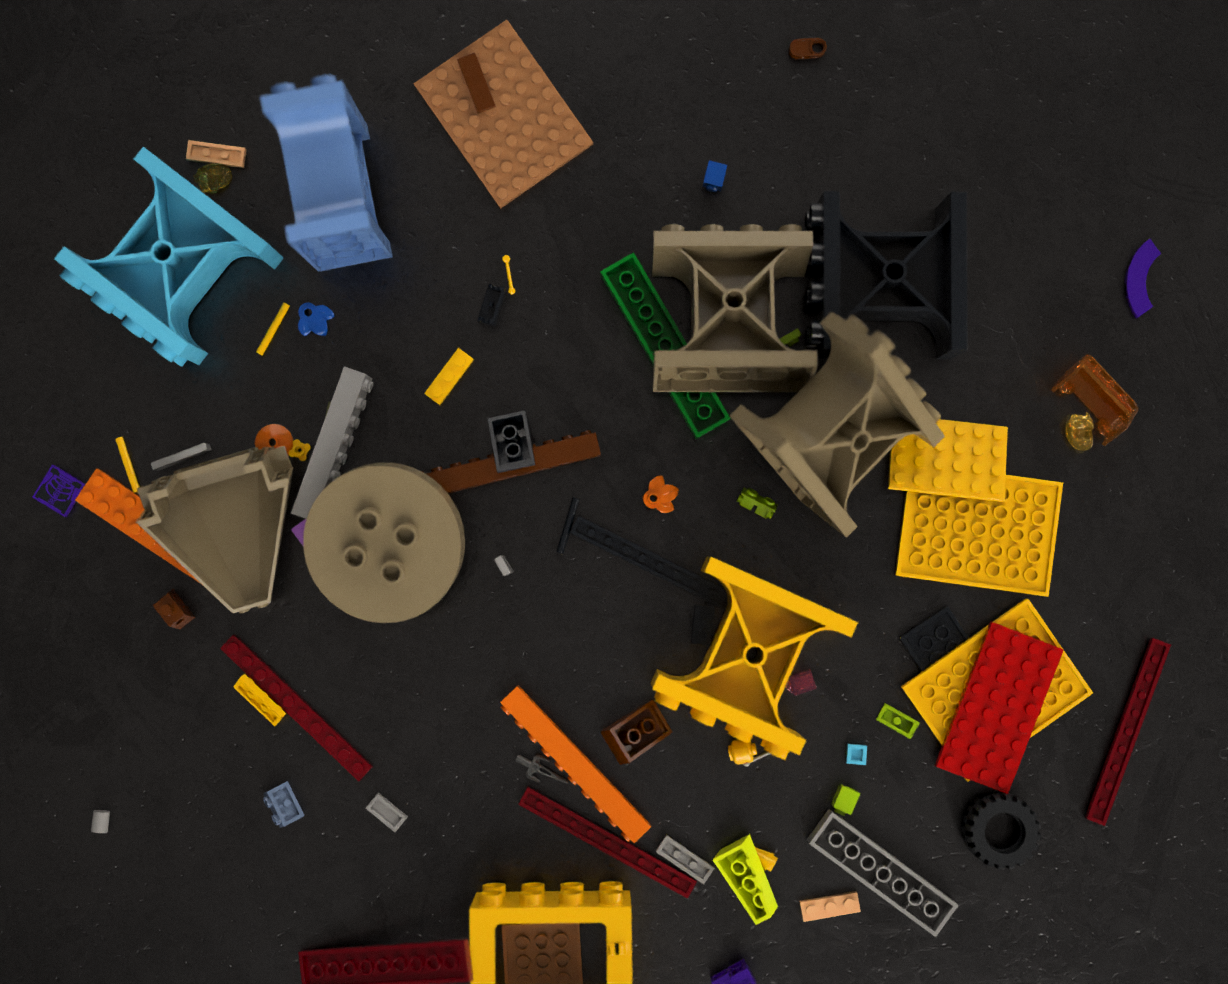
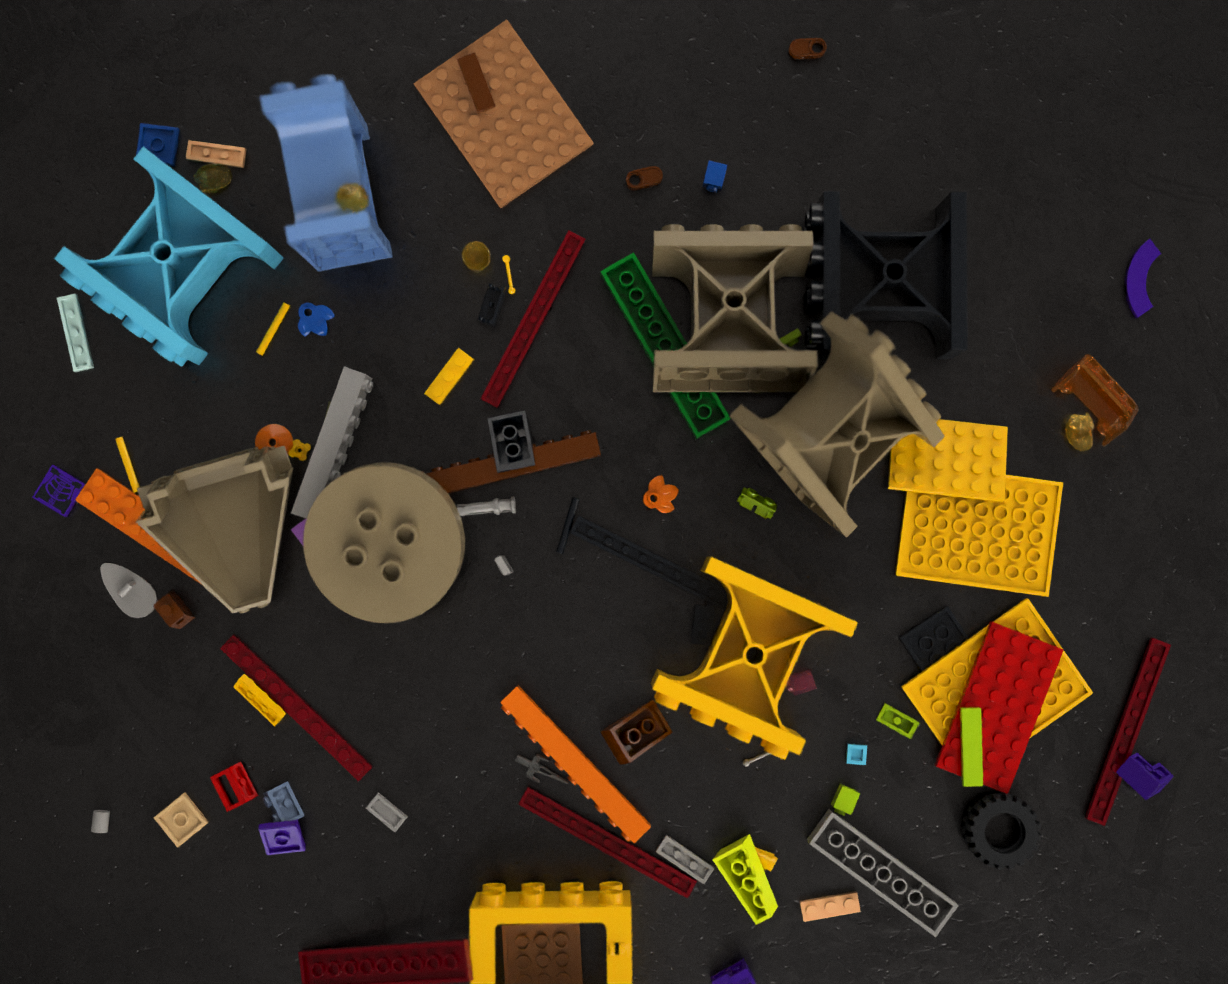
light grey tile [151,443,212,471] -> none
yellow head [728,739,757,765] -> none
none -> light aqua tile [57,293,94,372]
none -> light grey shield [100,563,158,618]
none -> blue tile [136,123,180,166]
none -> tan tile [154,793,209,848]
none -> red tile [210,762,258,812]
none -> dark purple tile [259,820,306,855]
none -> clear yellow hair [335,183,369,213]
none -> light grey pin [457,496,516,516]
none -> clear yellow hair [461,241,490,271]
none -> dark red plate [481,230,586,408]
none -> reddish brown piece [626,166,663,190]
none -> lime tile [960,707,983,787]
none -> dark purple panel [1117,753,1174,800]

